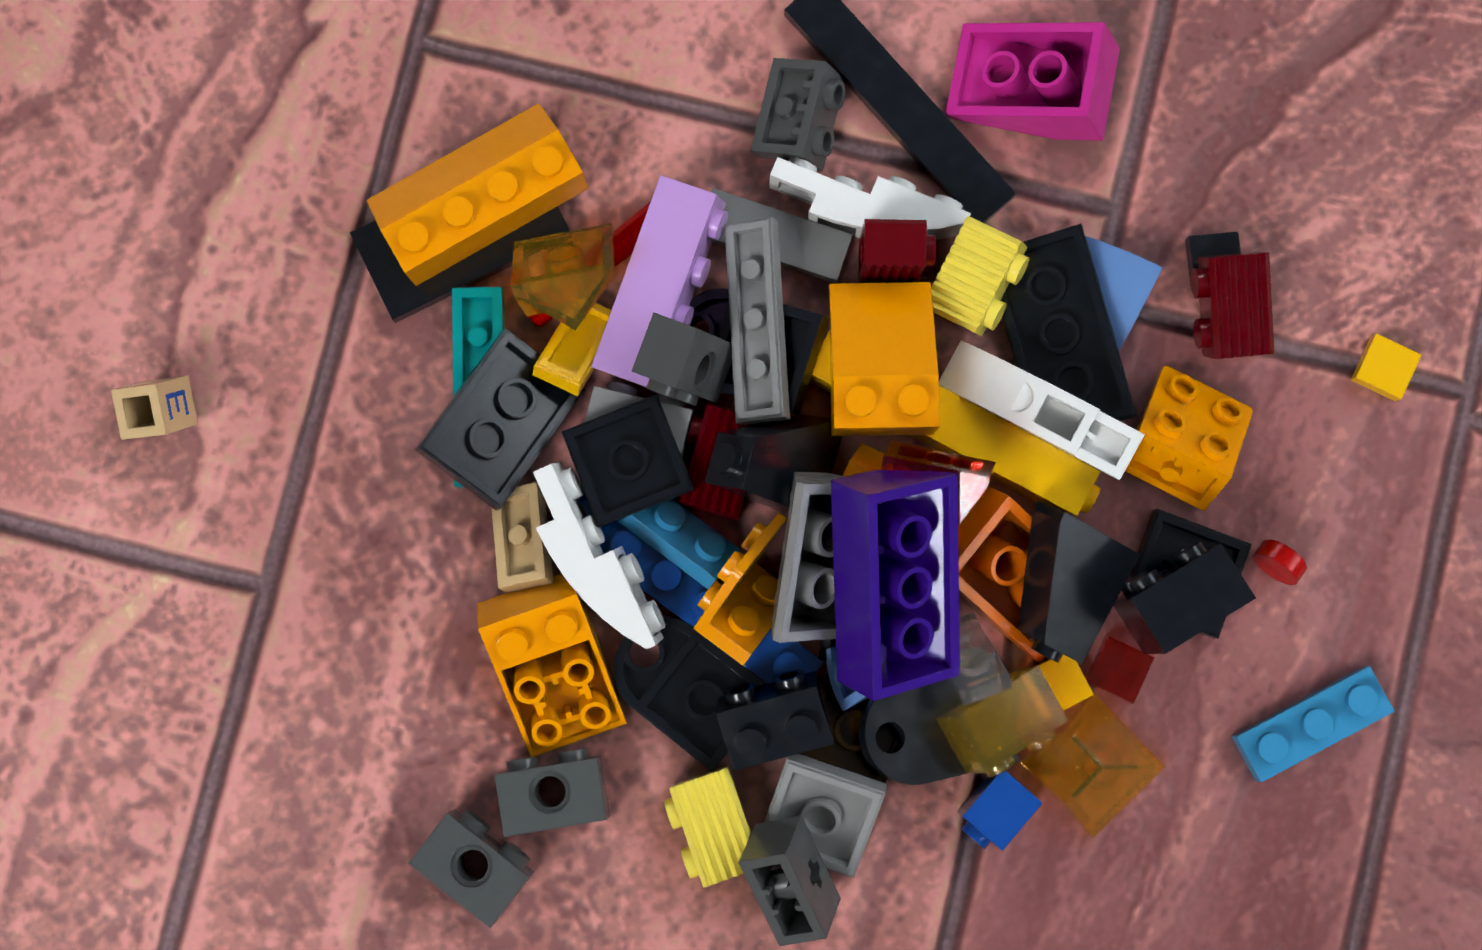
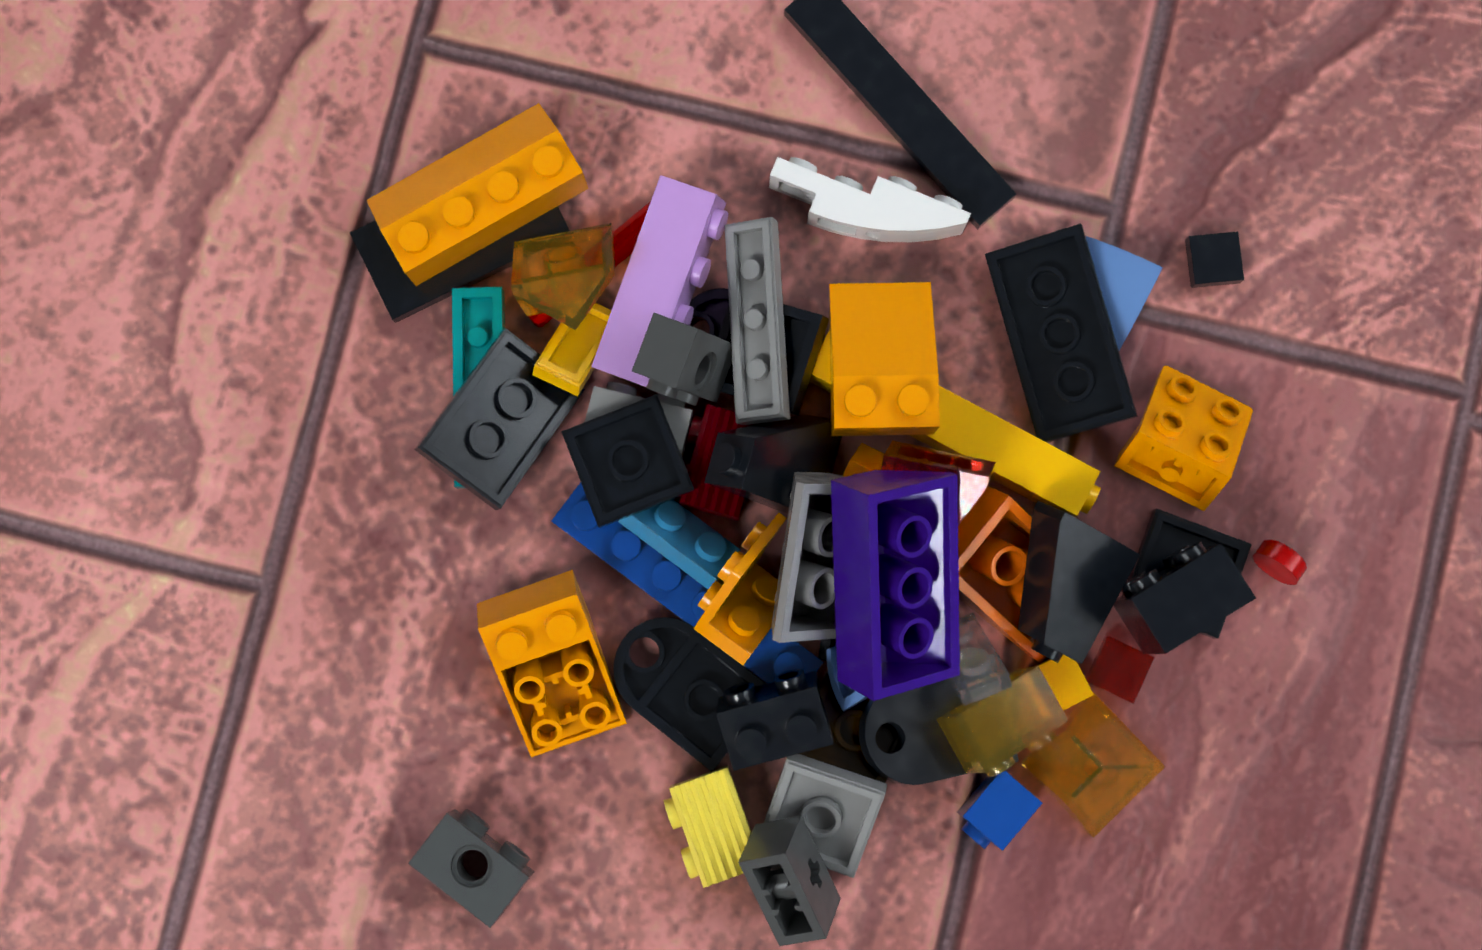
tan brick [111,375,198,440] -> none
tan plate [492,482,553,593] -> none
dark grey brick [494,748,610,837] -> none
white slope [533,462,665,649] -> none
light grey tile [711,188,853,284] -> none
dark grey bracket [750,58,845,172] -> none
dark red brick [858,219,936,283] -> none
light yellow brick [931,216,1030,337] -> none
white slope [939,340,1145,480] -> none
dark pink slope [945,22,1120,141] -> none
dark red brick [1190,251,1275,359] -> none
dark azure plate [1231,666,1395,782] -> none
yellow tile [1350,333,1422,402] -> none

